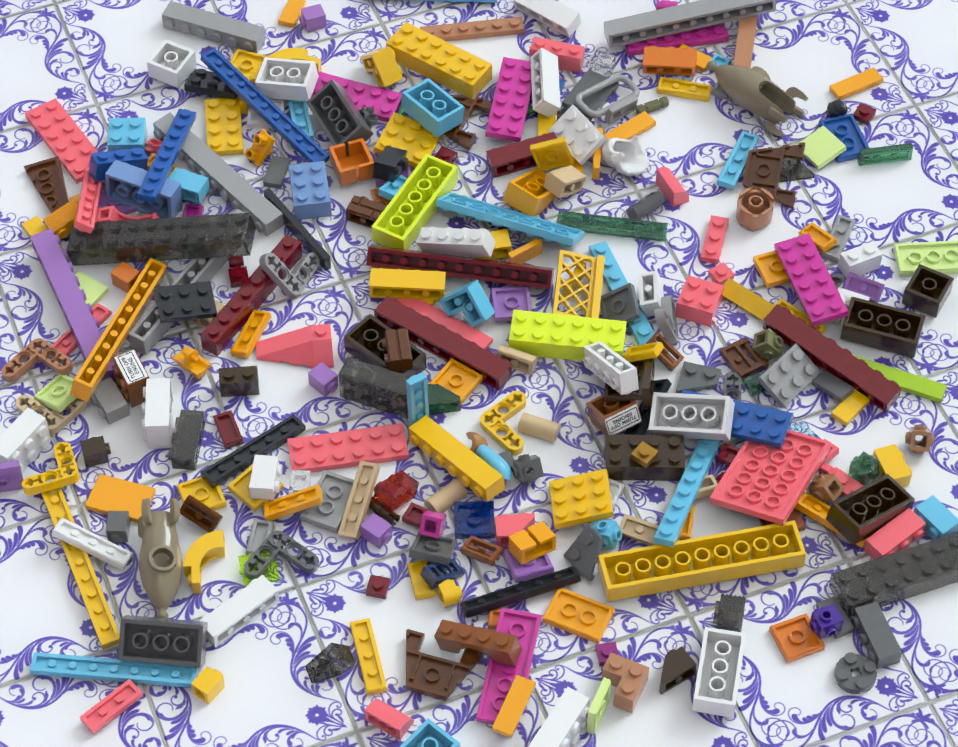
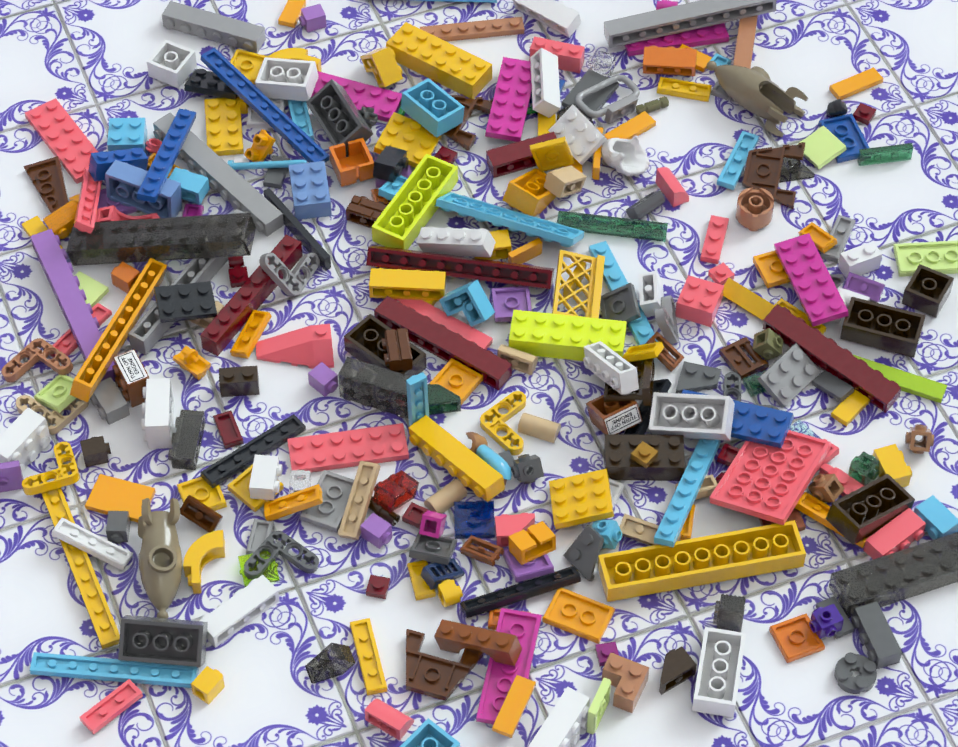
none -> medium azure bar [228,160,307,170]

